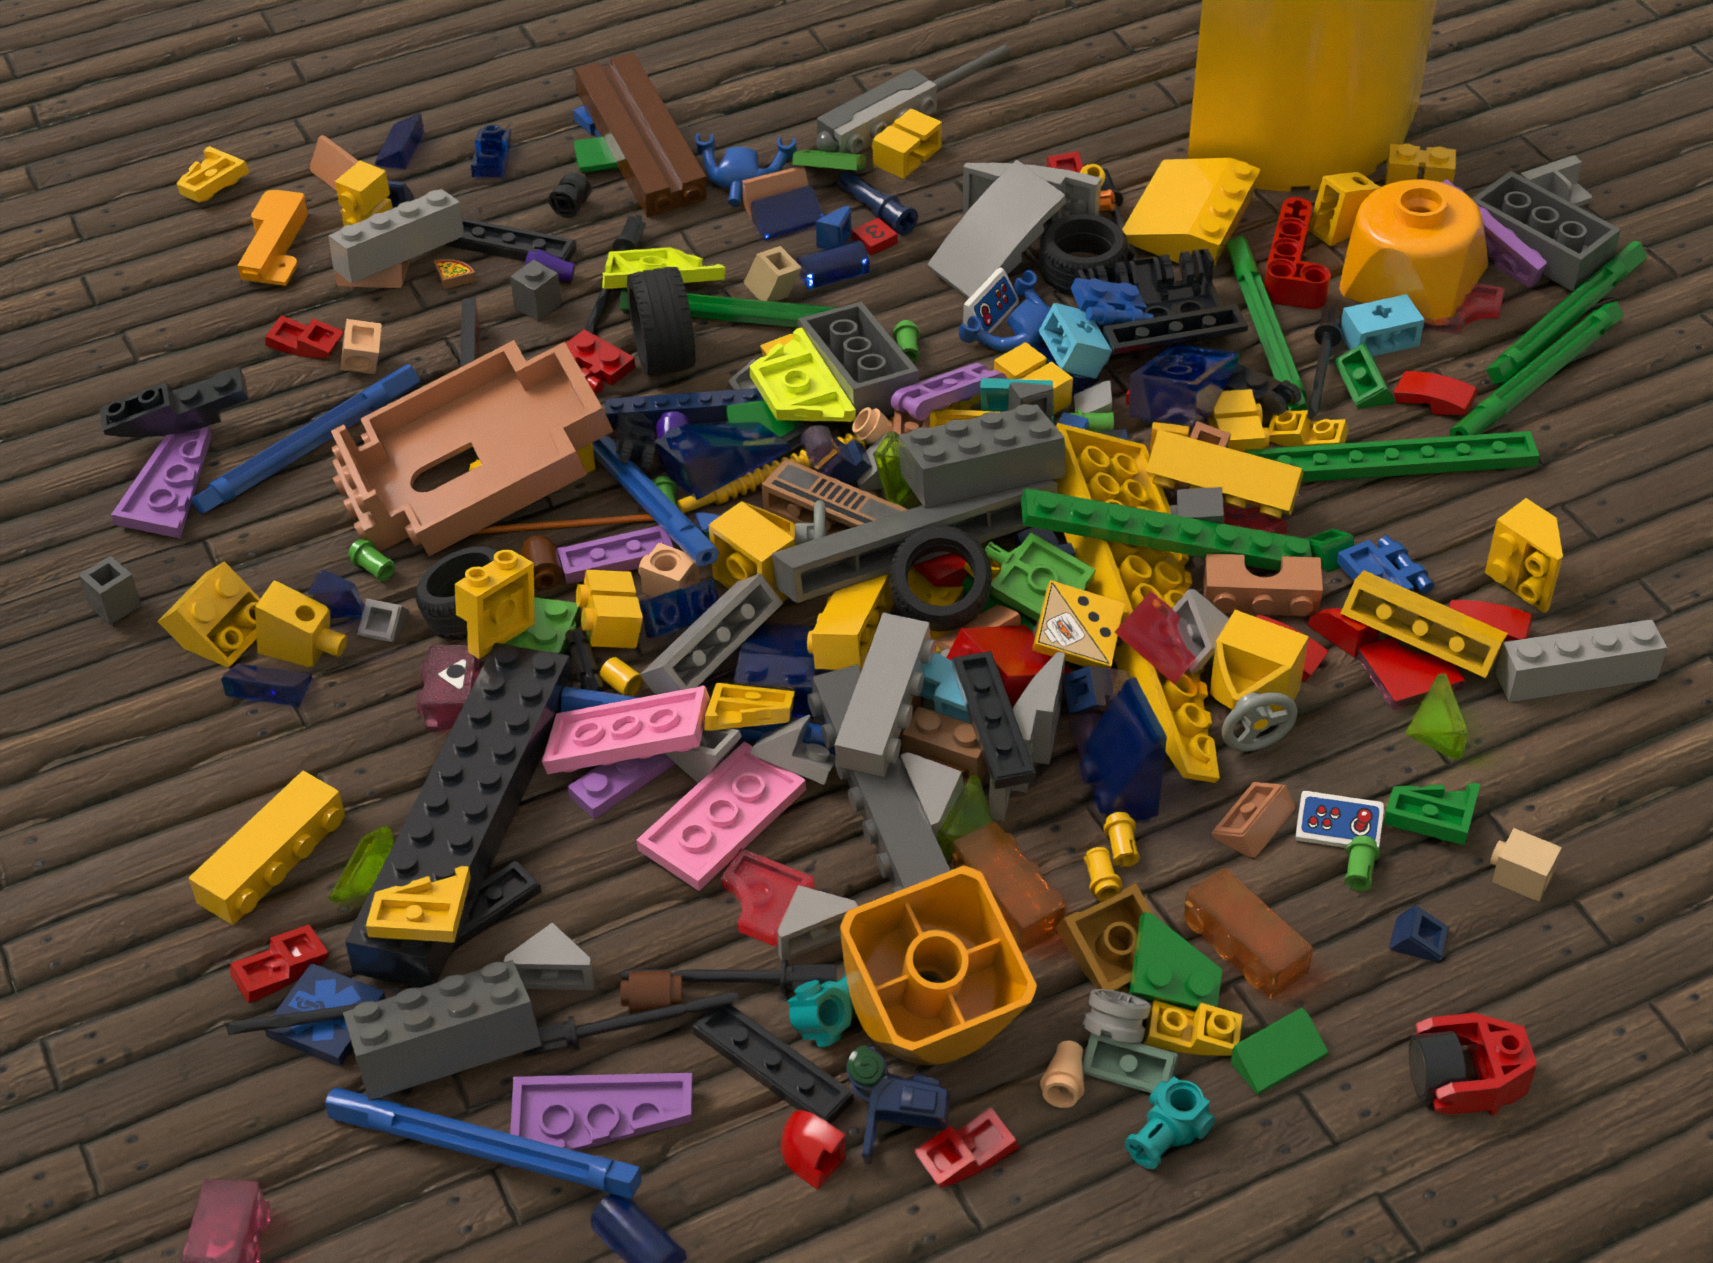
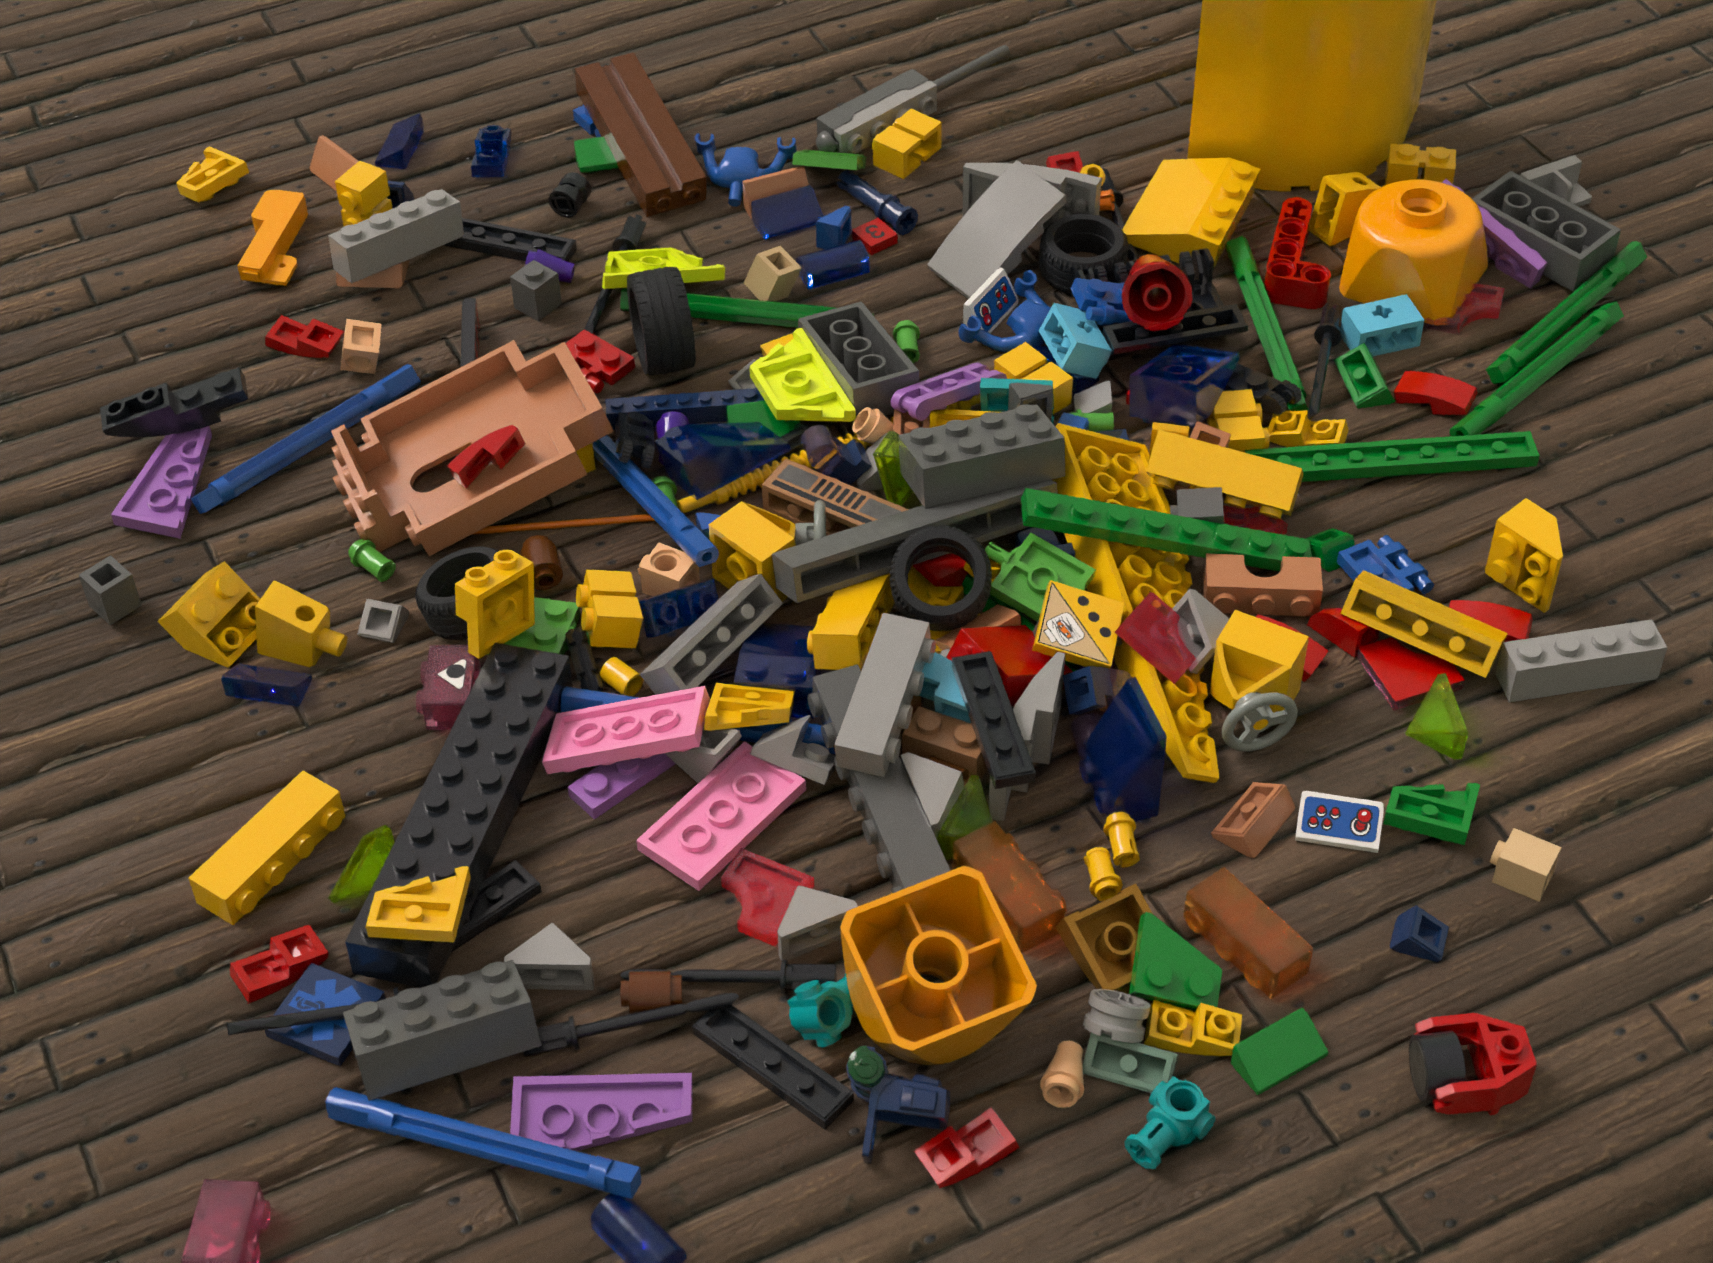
clear blue slope [308,570,365,619] -> none
tile [434,259,476,290] -> none
medium lavender plate [557,526,674,584] -> none
red brick [780,1110,846,1190] -> none
bright green pin [1344,836,1380,891] -> none
none -> red slope [447,424,526,488]
none -> red cone [1121,254,1192,331]

